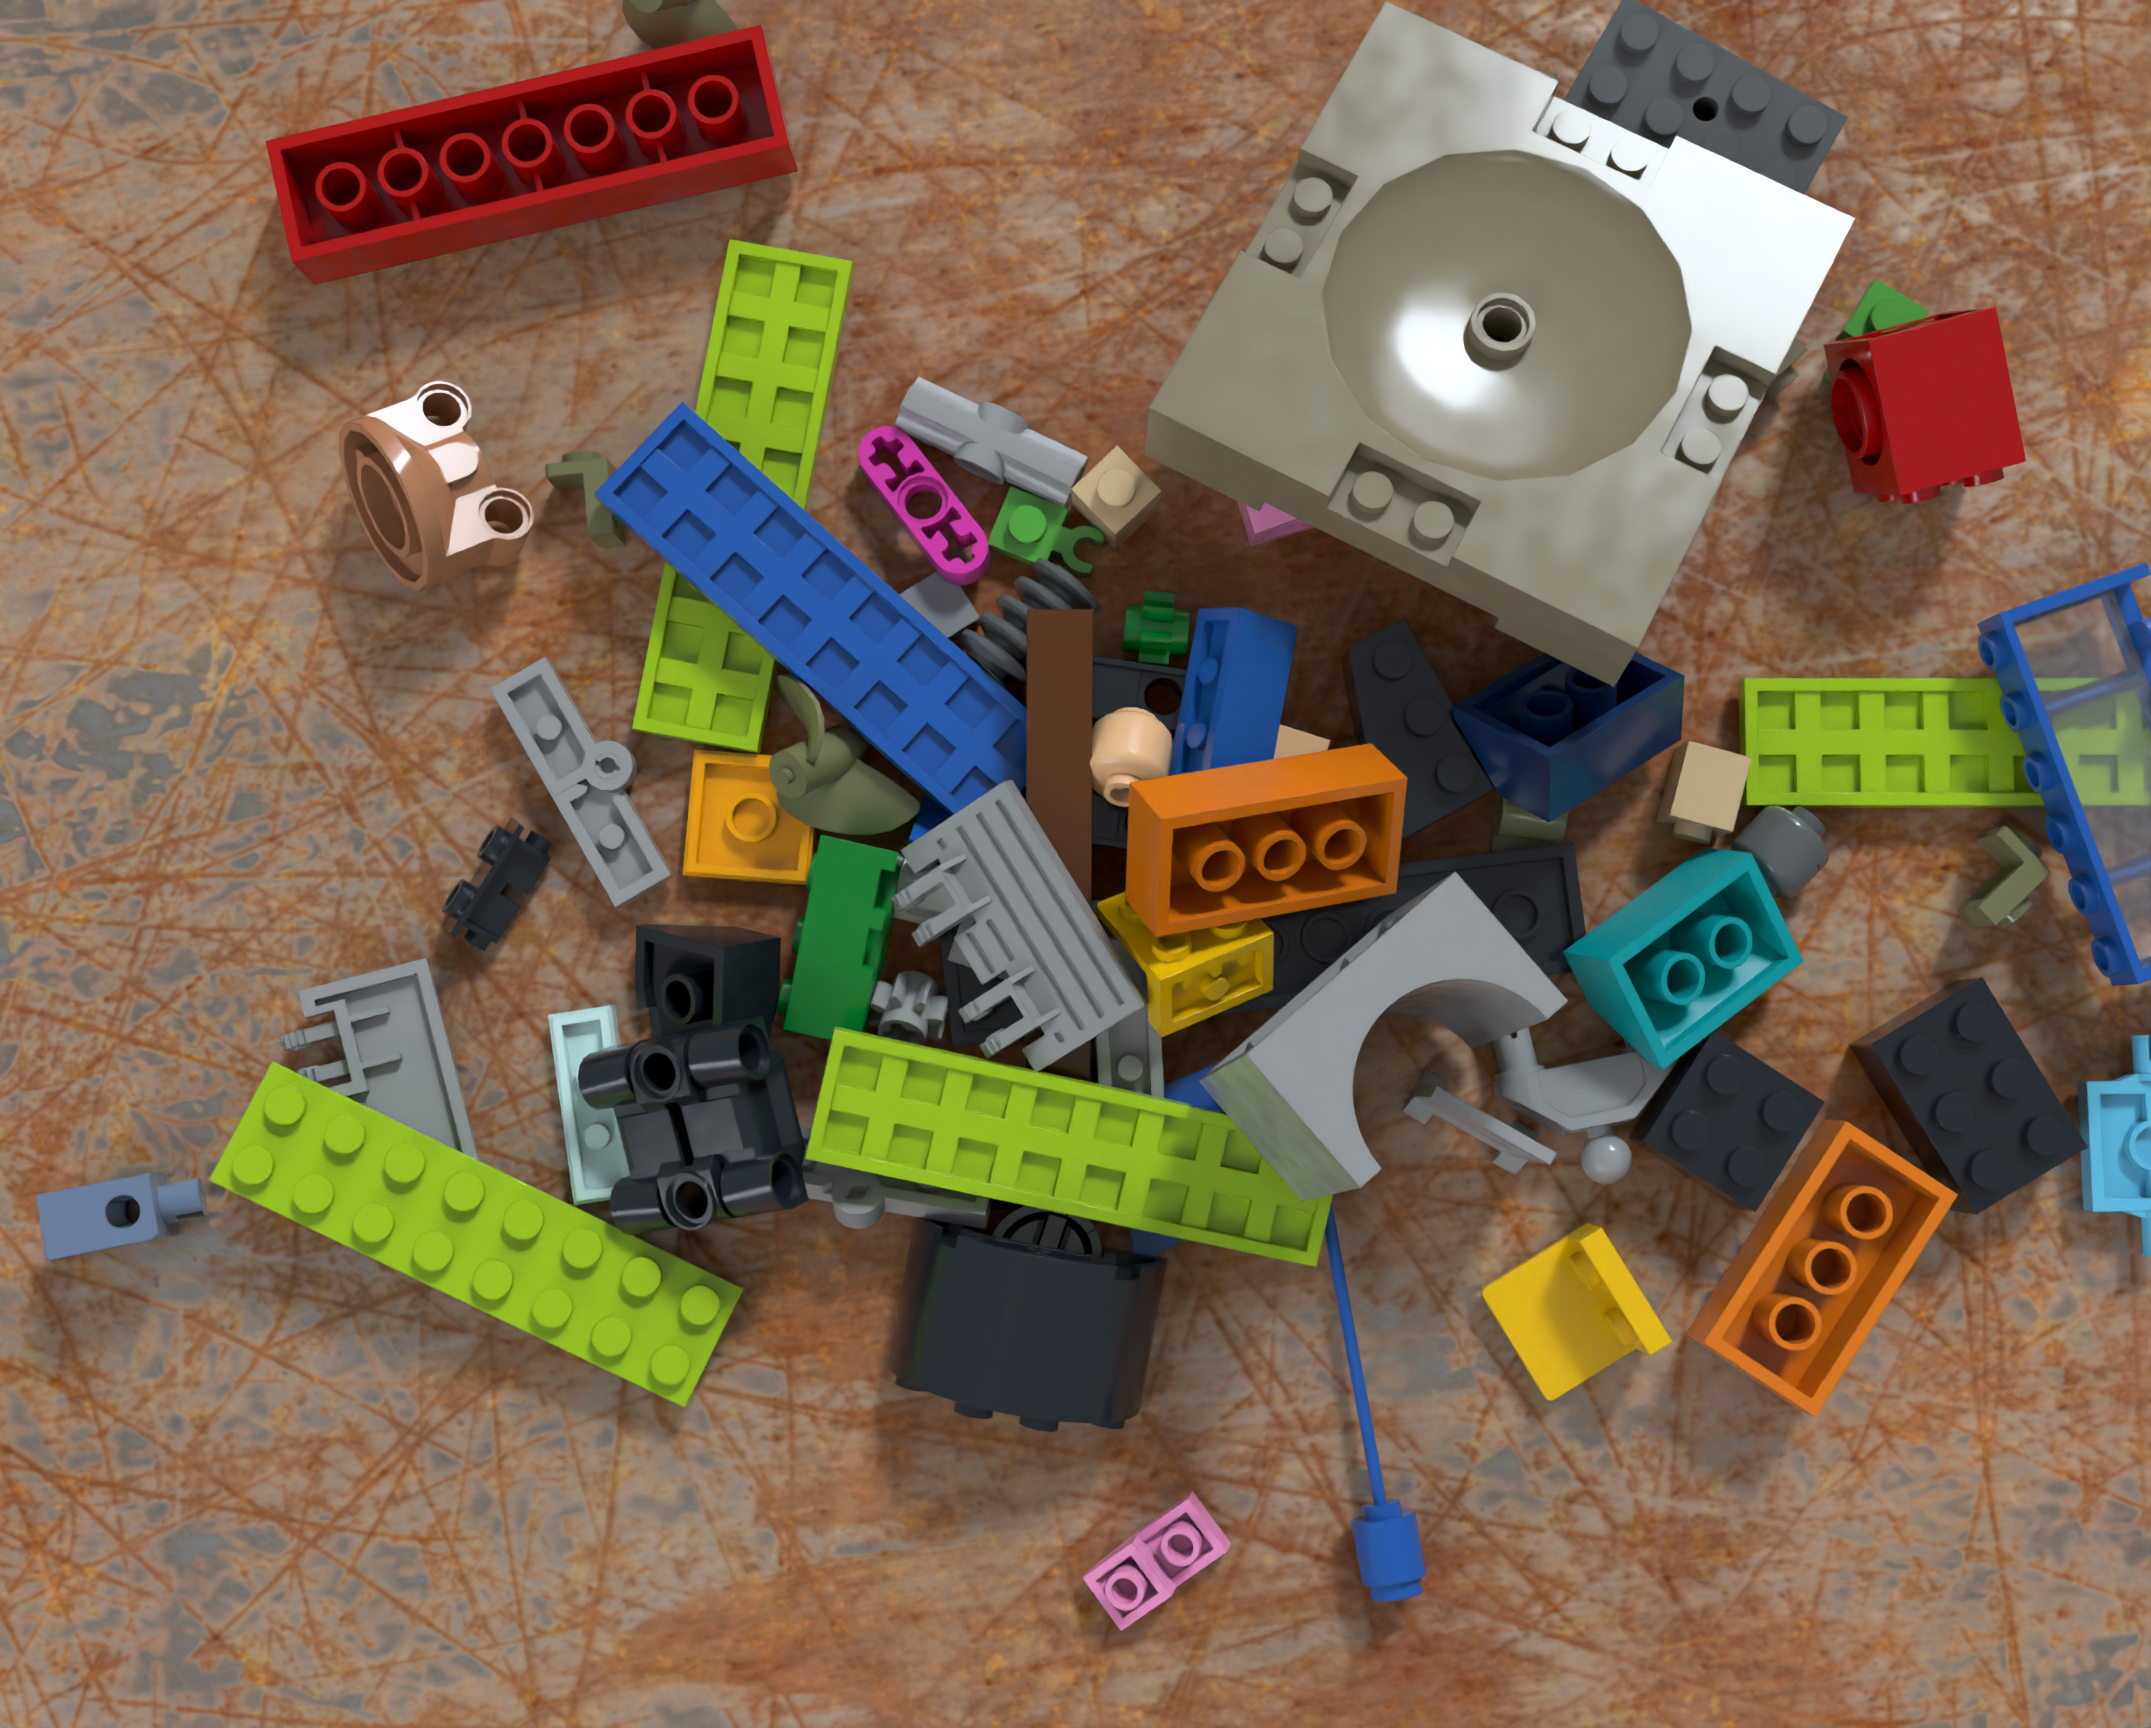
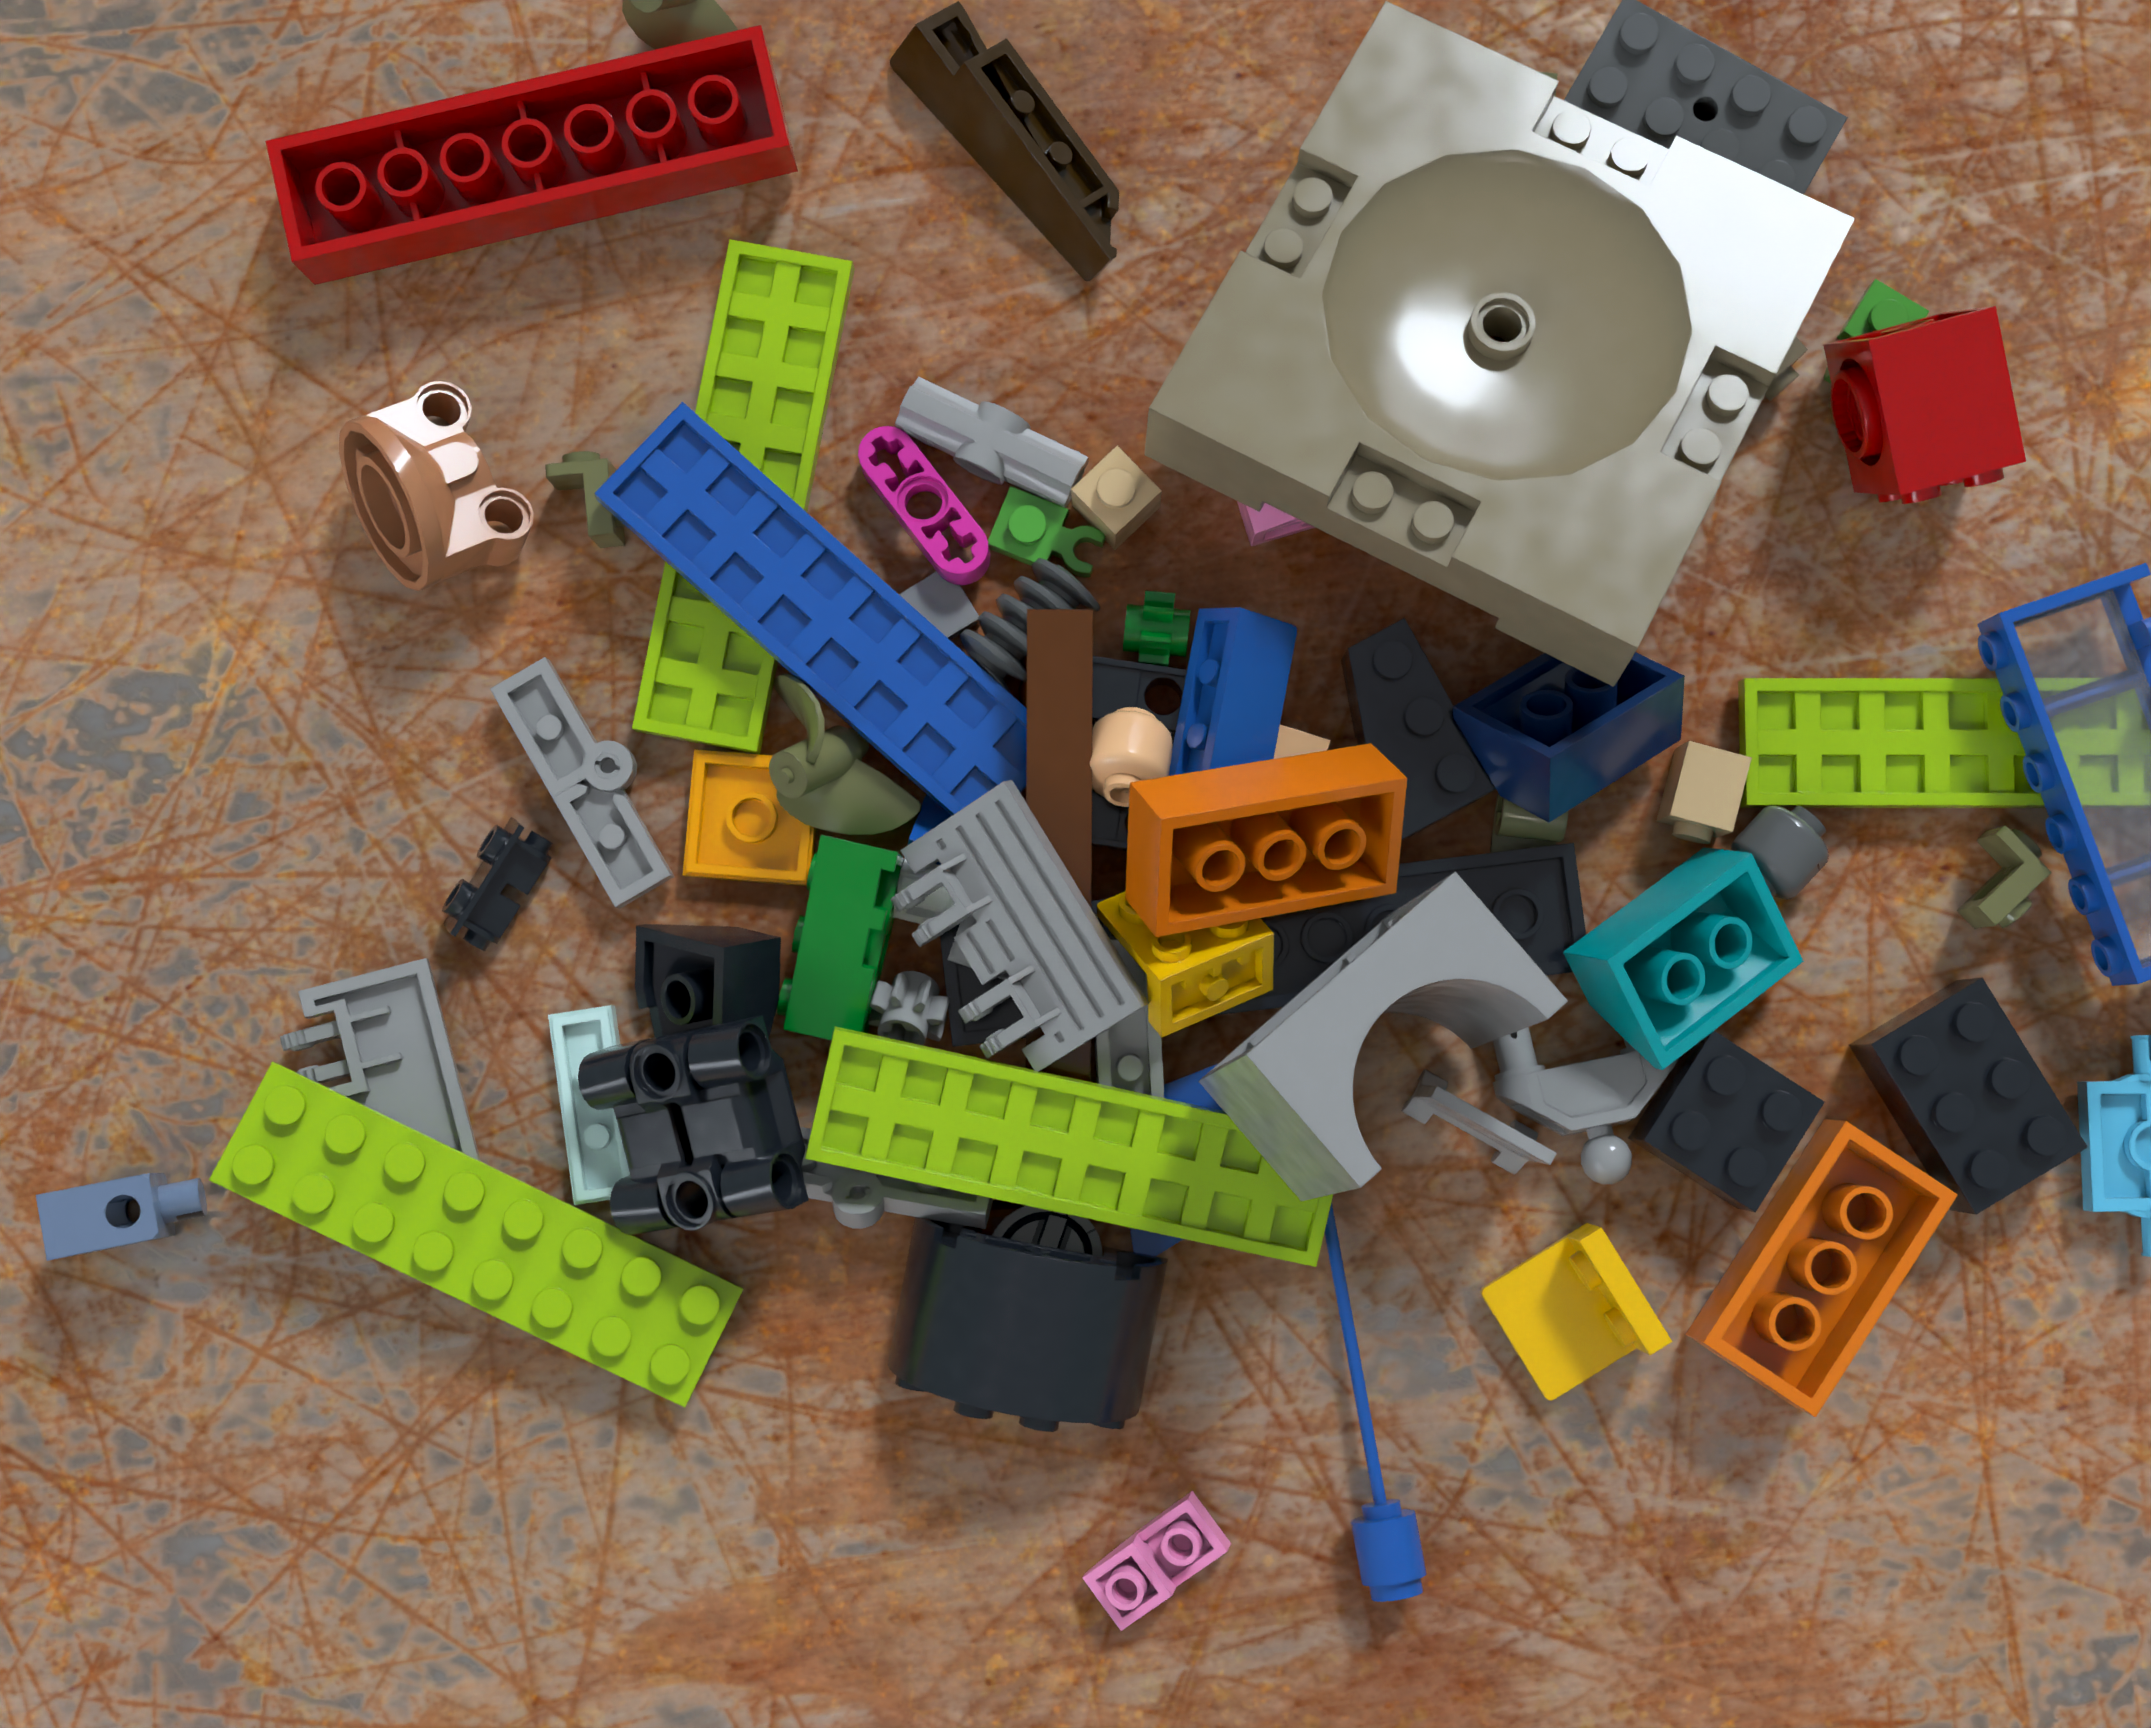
none -> dark brown wedge [890,1,1119,281]

